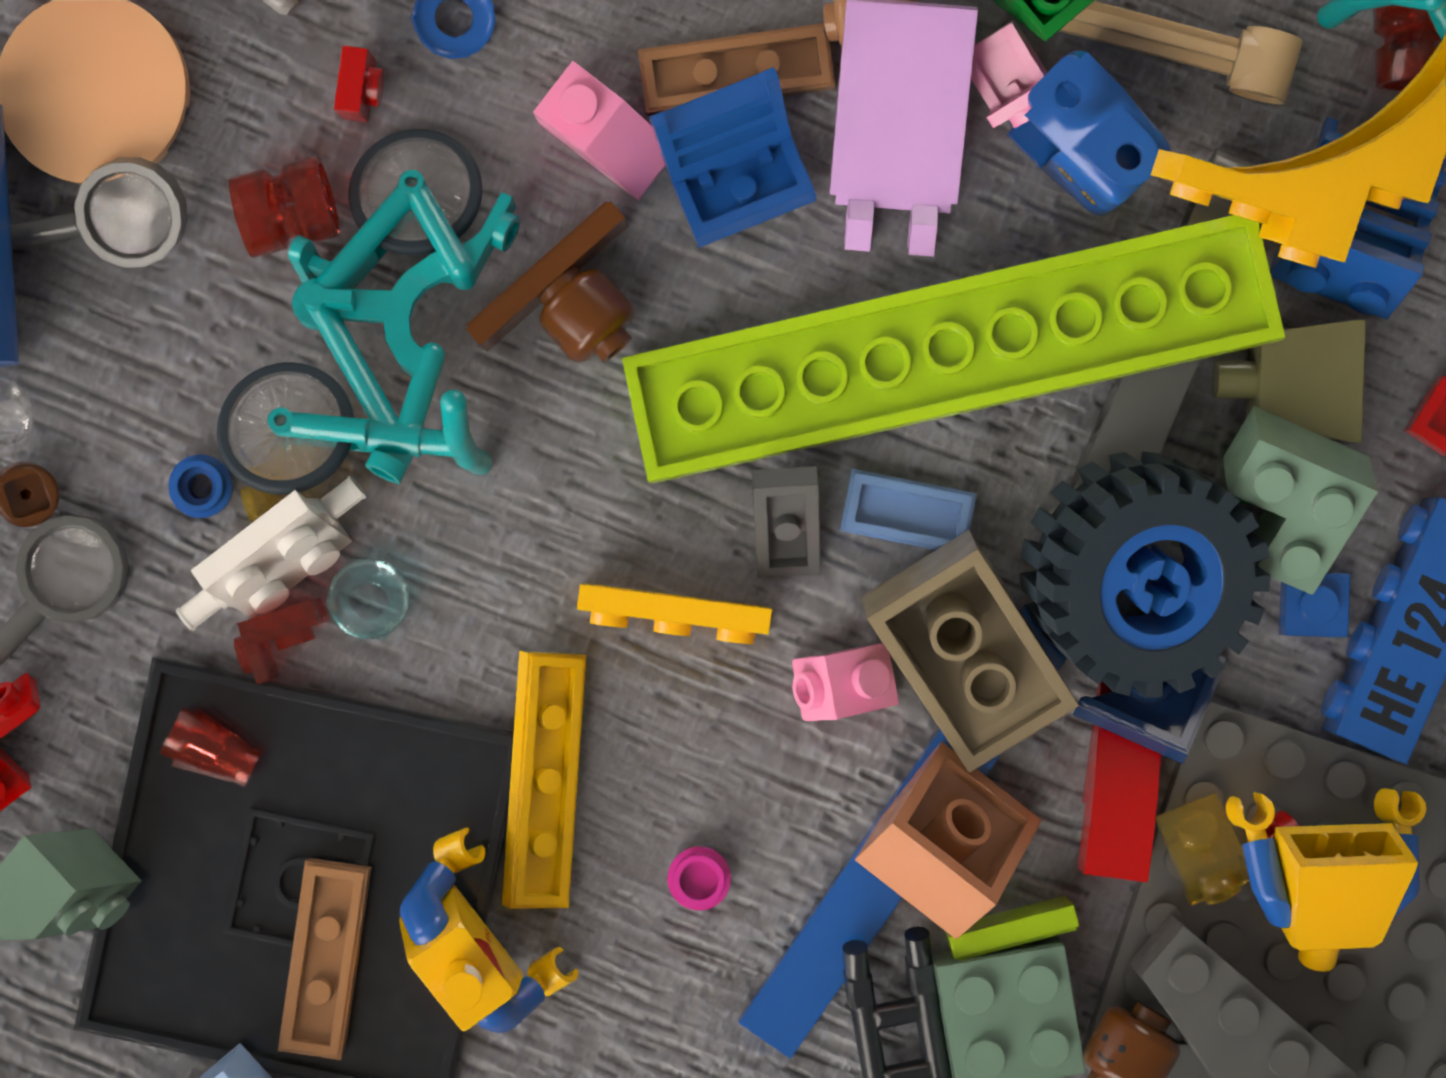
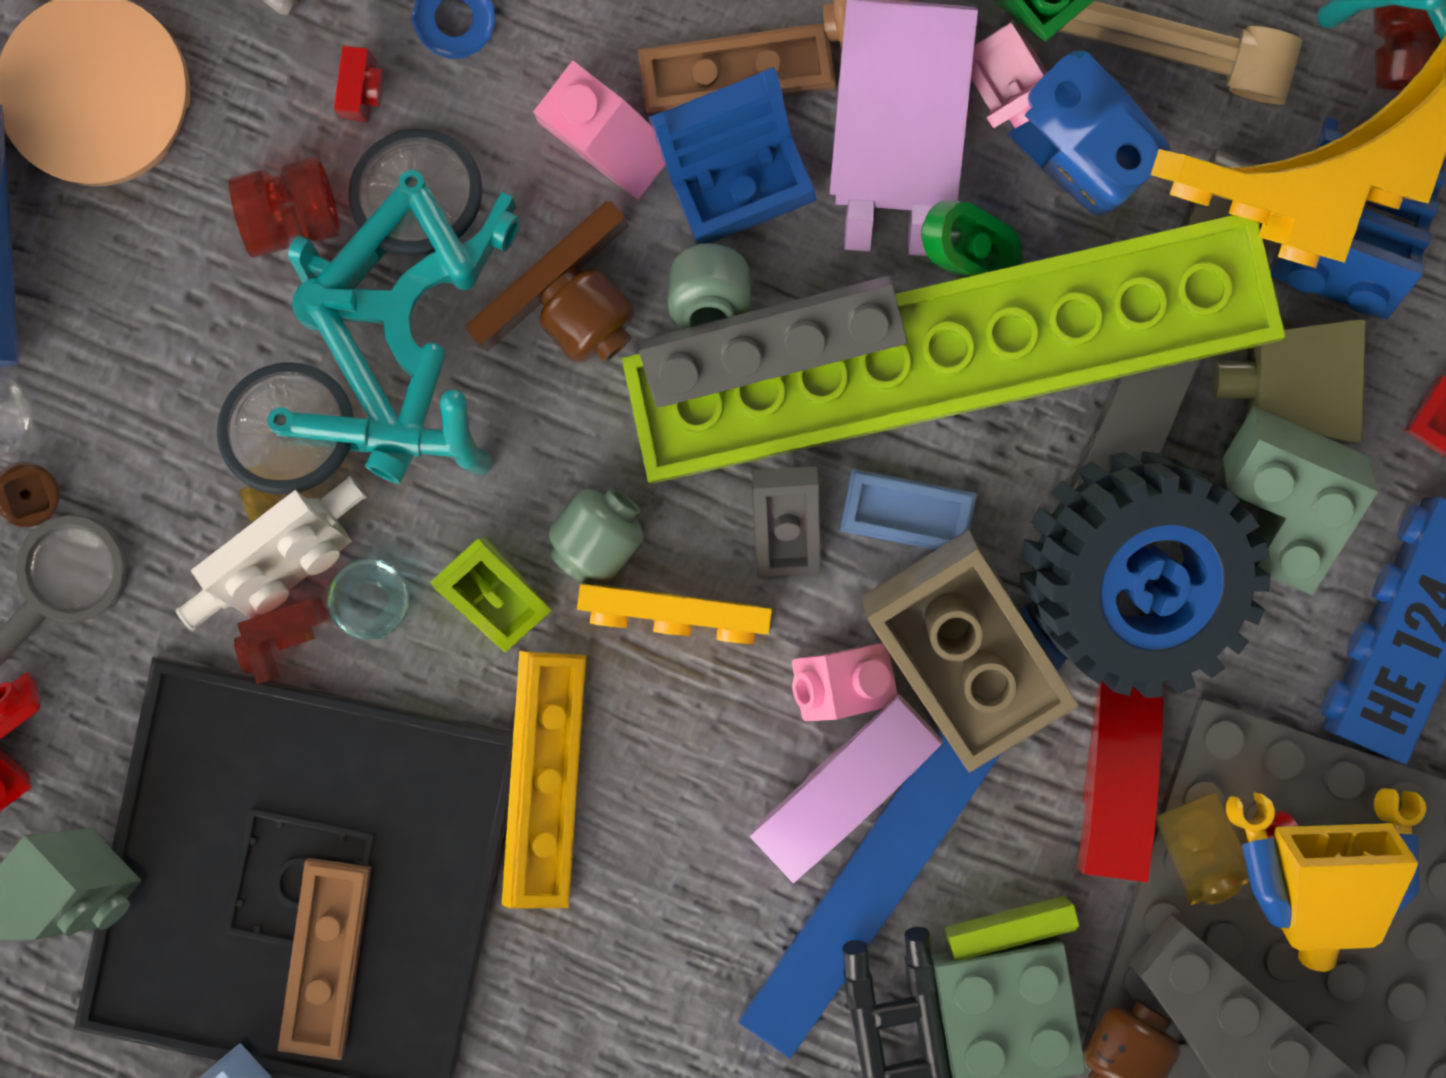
piece [11,157,188,268] -> none
clear red cone [160,707,261,787] -> none
blue plate [168,454,234,518] -> none
torso [399,827,579,1033] -> none
dark pink plate [667,846,731,911] -> none
nougat slope [855,742,1042,939] -> none
dark blue tile [1073,655,1228,764] -> none
blue plate [1279,573,1350,637] -> none
none -> lime slope [430,538,552,653]
none -> sand green head [549,488,644,584]
none -> dark grey plate [639,275,908,408]
none -> sand green head [668,243,751,329]
none -> lavender slope [750,694,943,883]
none -> green plate [921,201,1022,278]

